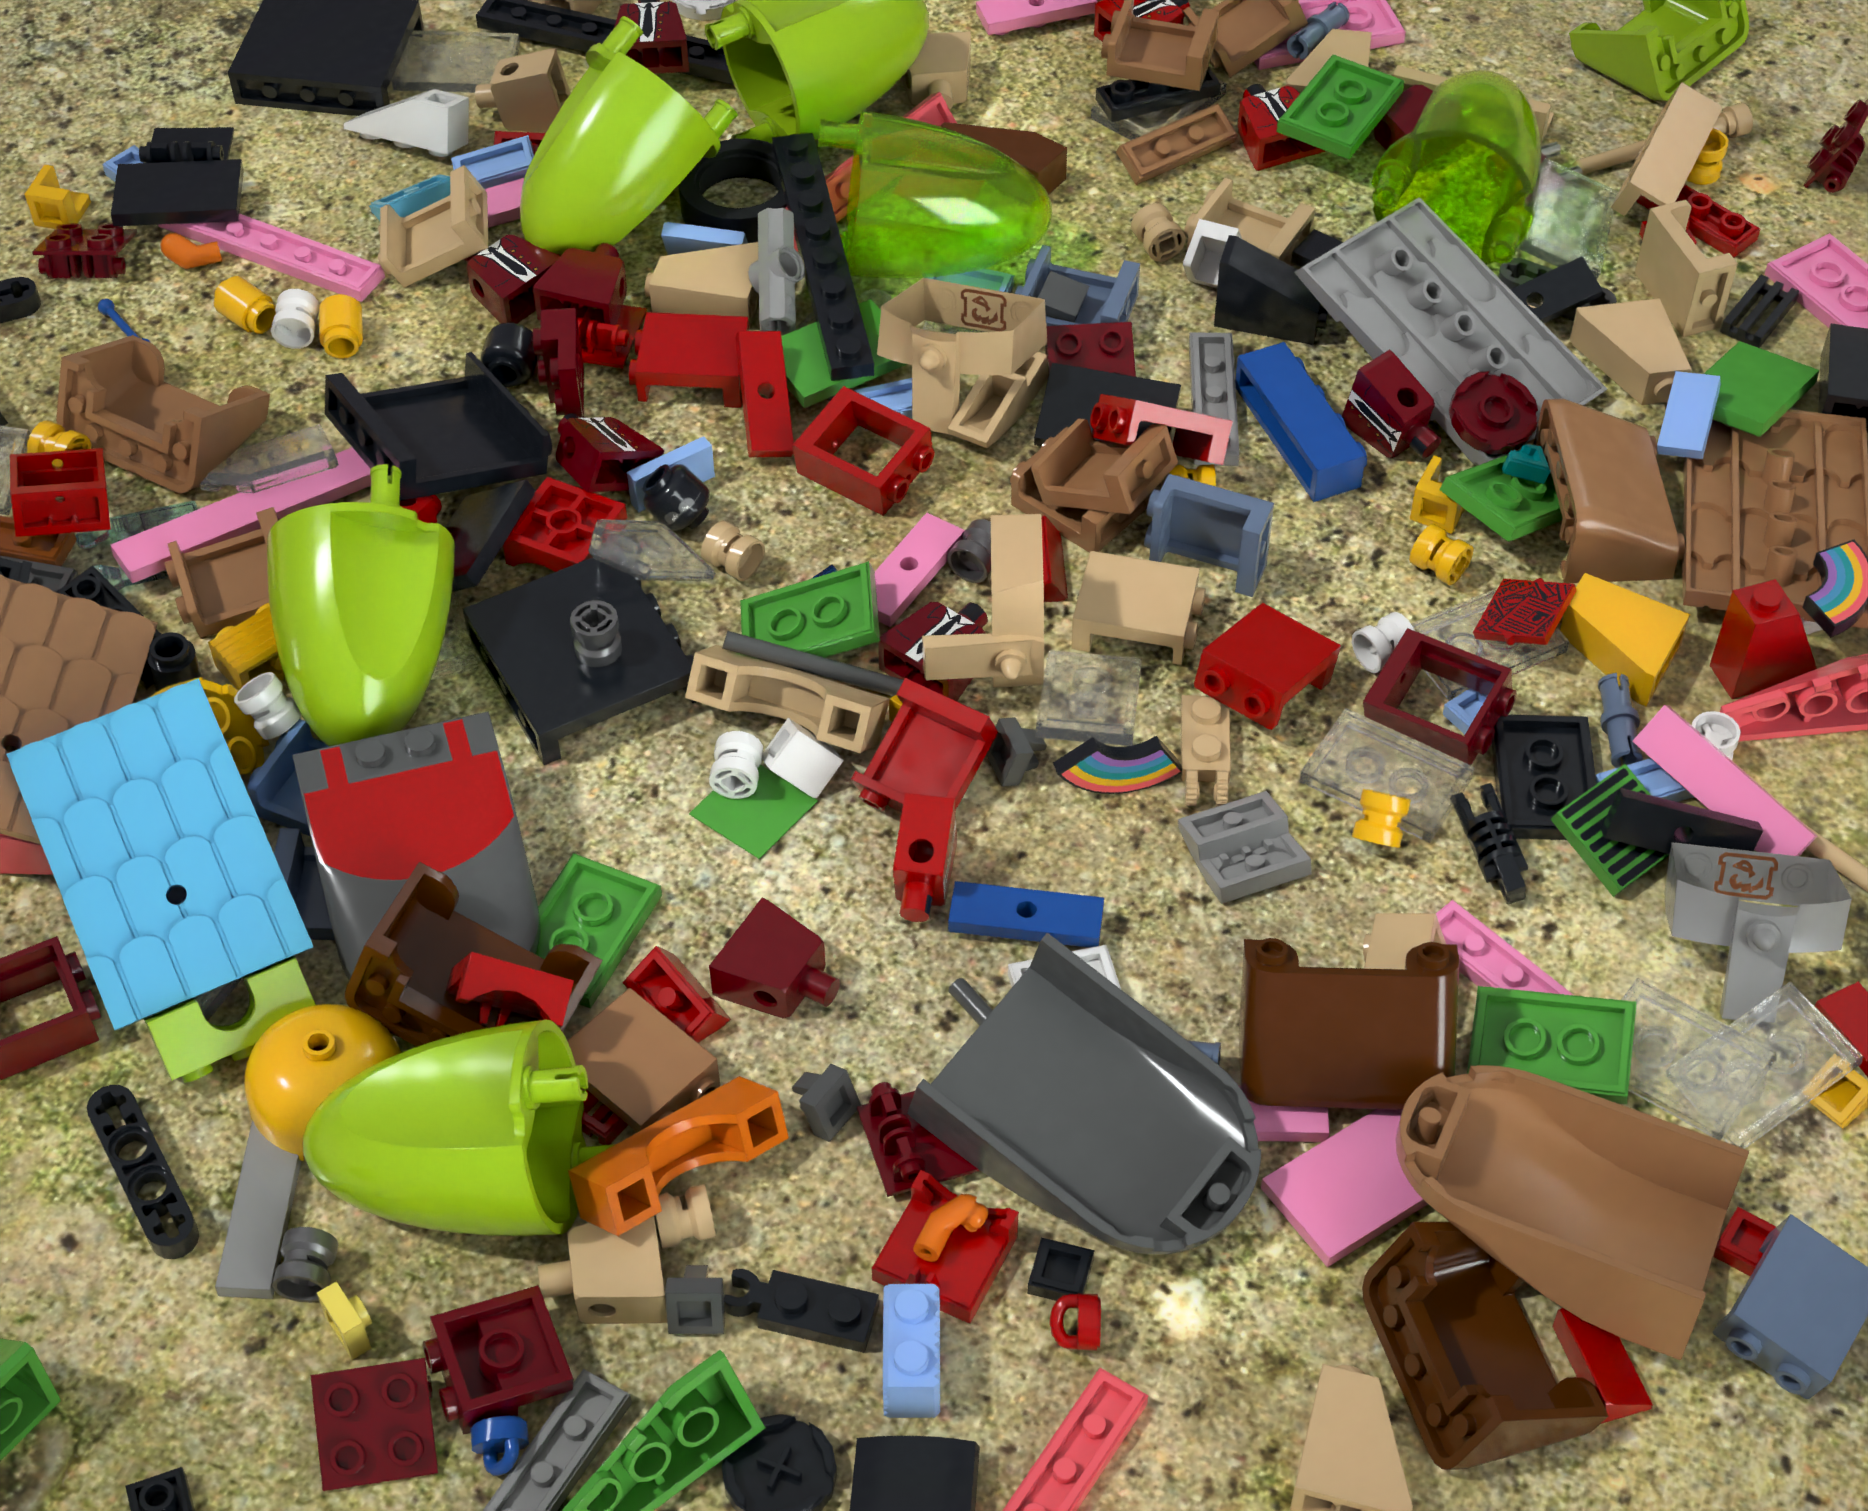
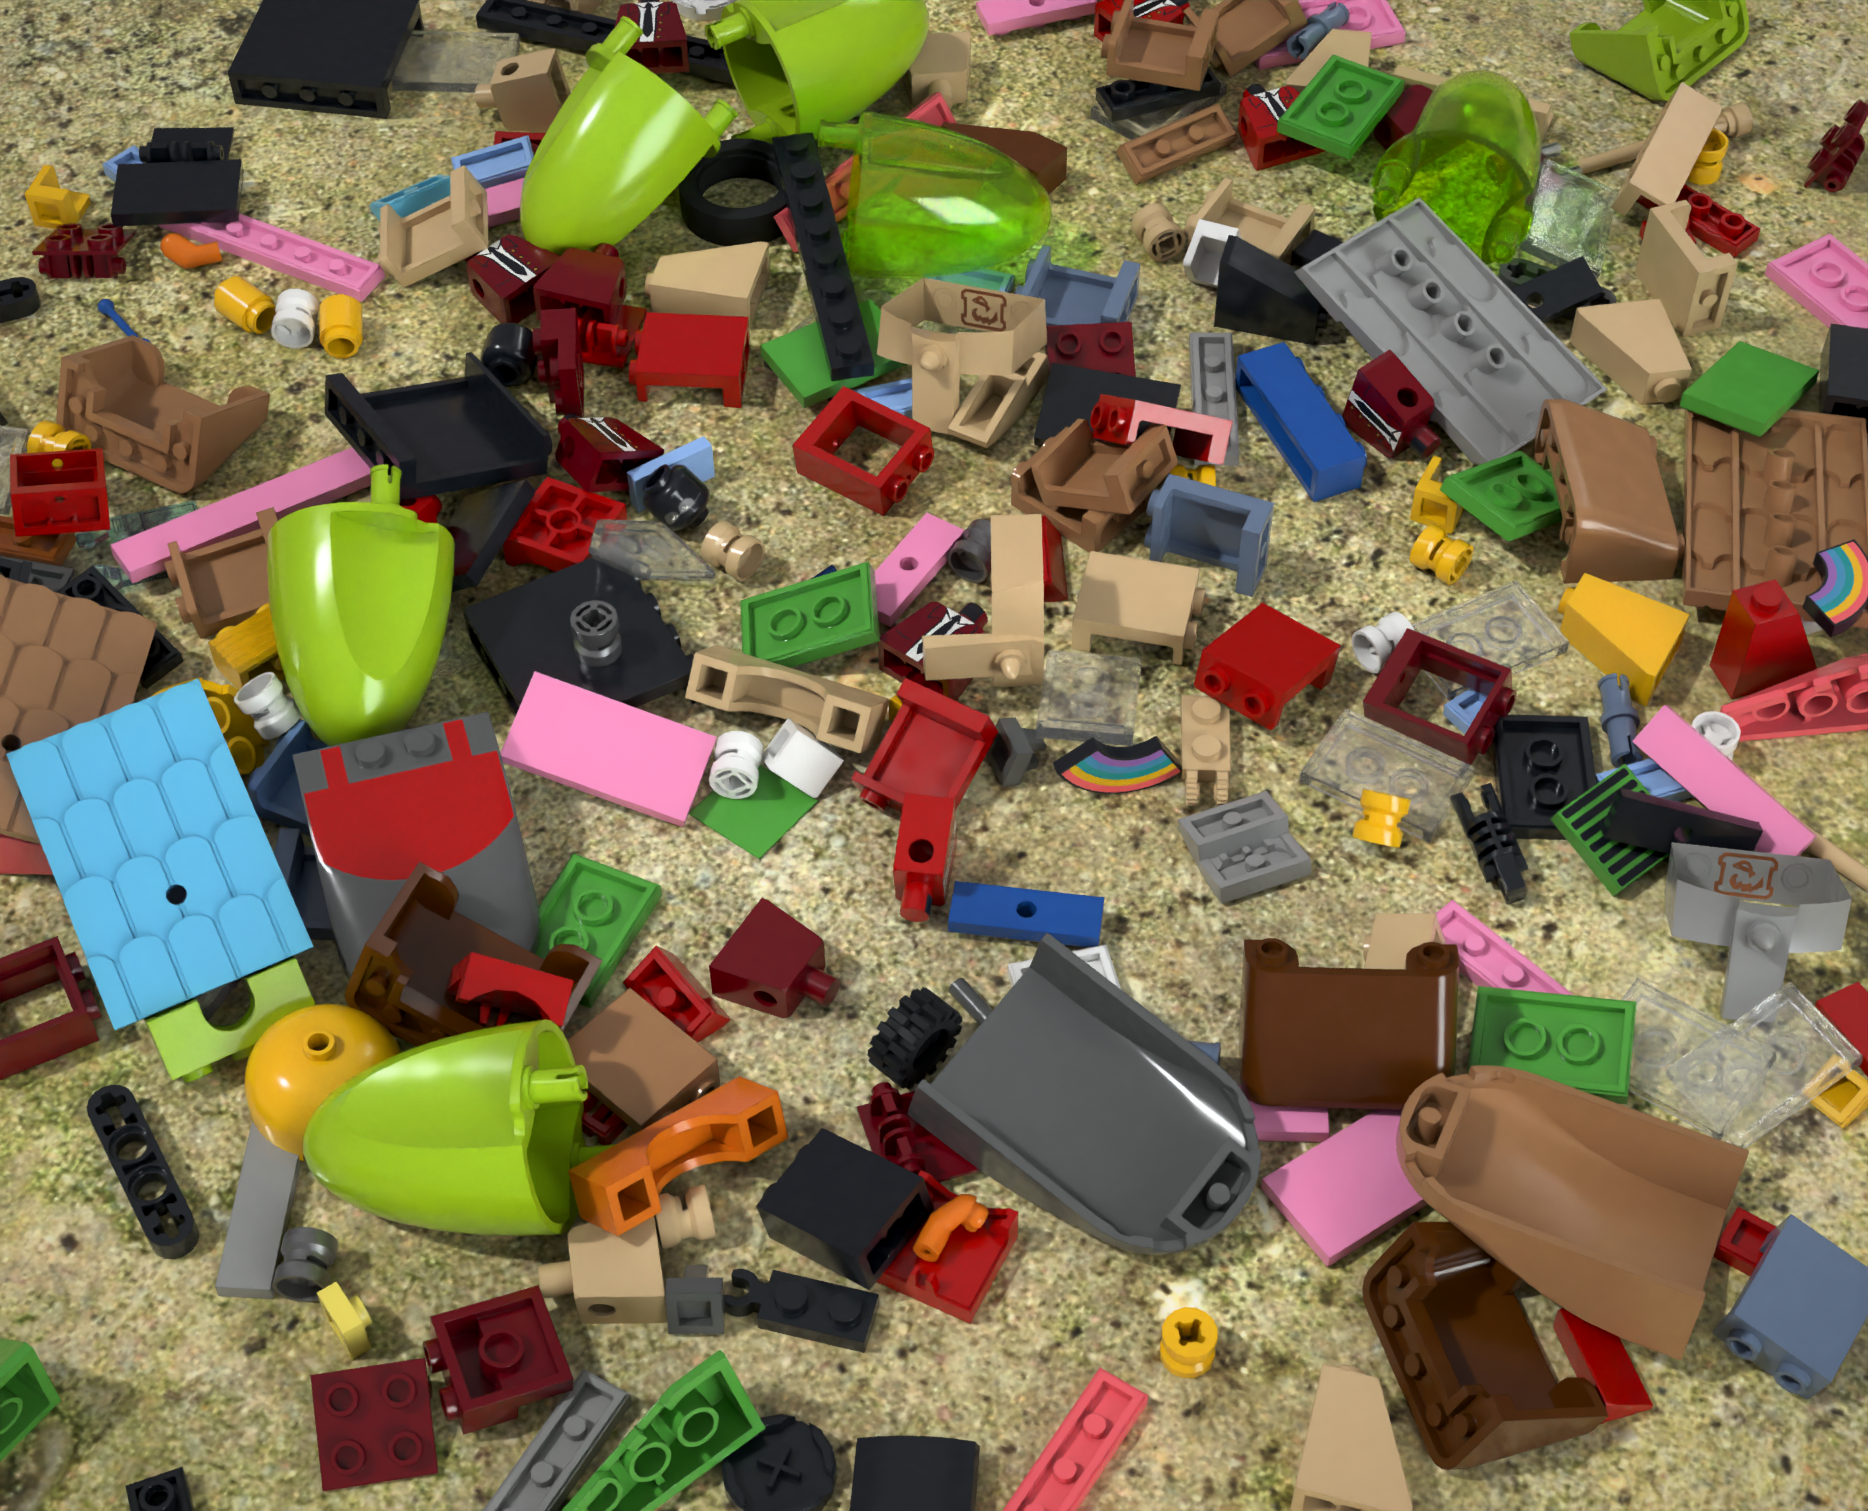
black brick [147,632,202,692] -> none
clear tile [200,424,339,493] -> none
white slope [344,89,469,157] -> none
blue tile [470,1416,529,1476] -> none
light blue tile [661,222,748,255] -> none
dark grey bar [722,630,904,696] -> none
red tile [735,331,794,457] -> none
light grey piece [748,207,805,335] -> none
dark grey tile [792,1064,861,1142] -> none
light blue brick [883,1284,940,1418] -> none
black tile [1027,1237,1095,1301] -> none
dark grey tile [1038,271,1090,323] -> none
red tile [1050,1294,1101,1351] -> none
dark red tile [1449,371,1538,455] -> none
red piece [1473,578,1576,645] -> none
teal tile [1502,444,1551,484] -> none
light blue tile [1657,371,1721,459] -> none
black tile [1720,274,1799,348] -> none
none -> bright pink tile [500,671,717,827]
none -> black brick [756,1128,934,1290]
none -> black tyre [867,987,963,1089]
none -> yellow wheel [1160,1307,1218,1378]

